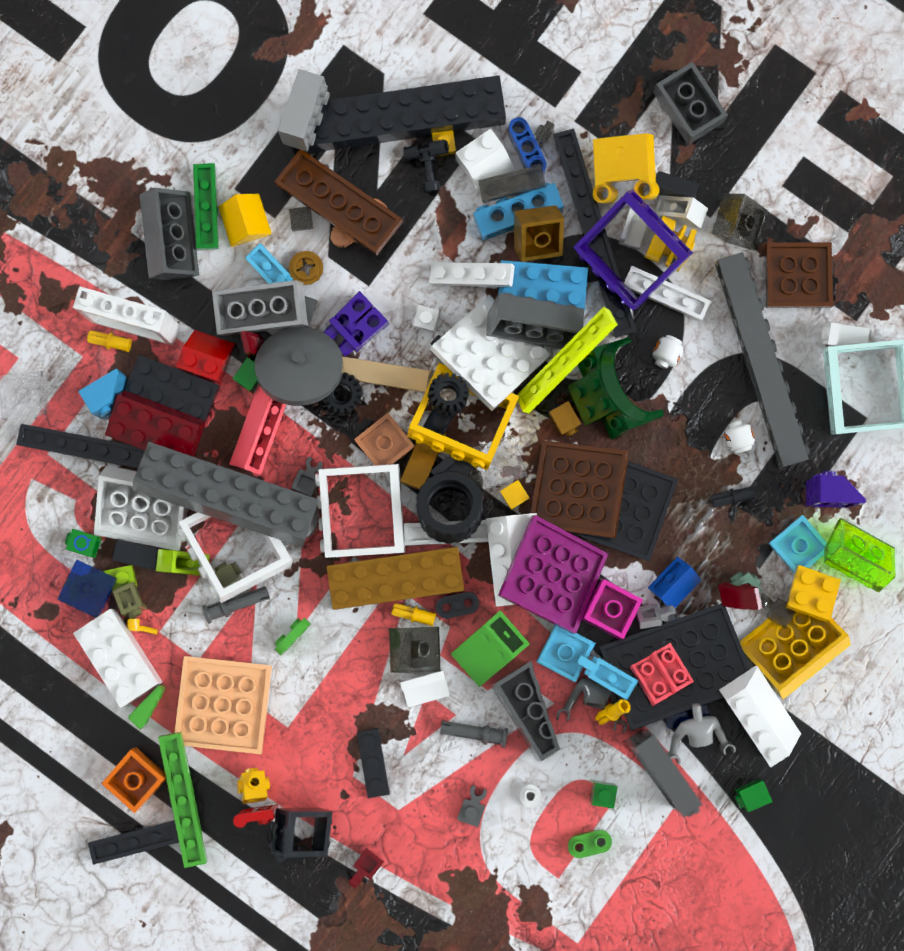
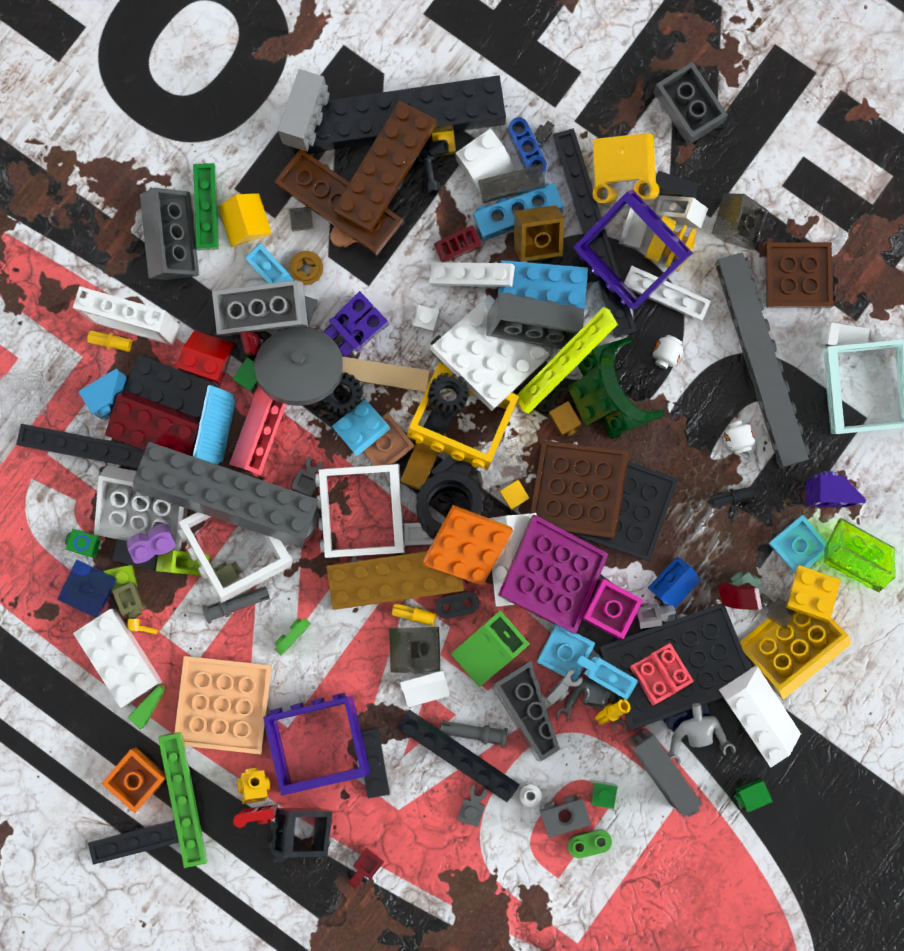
none -> medium lavender brick [127,524,176,563]
none -> medium azure window [193,385,236,465]
none -> dark purple window [263,693,371,796]
none -> medium azure plate [332,399,391,456]
none -> reddish brown plate [333,100,438,233]
none -> black plate [397,709,520,802]
none -> orange plate [423,505,513,586]
none -> dark red slope [433,225,481,262]
none -> dark grey brick [540,794,591,838]
none -> light grey plate [547,668,583,704]

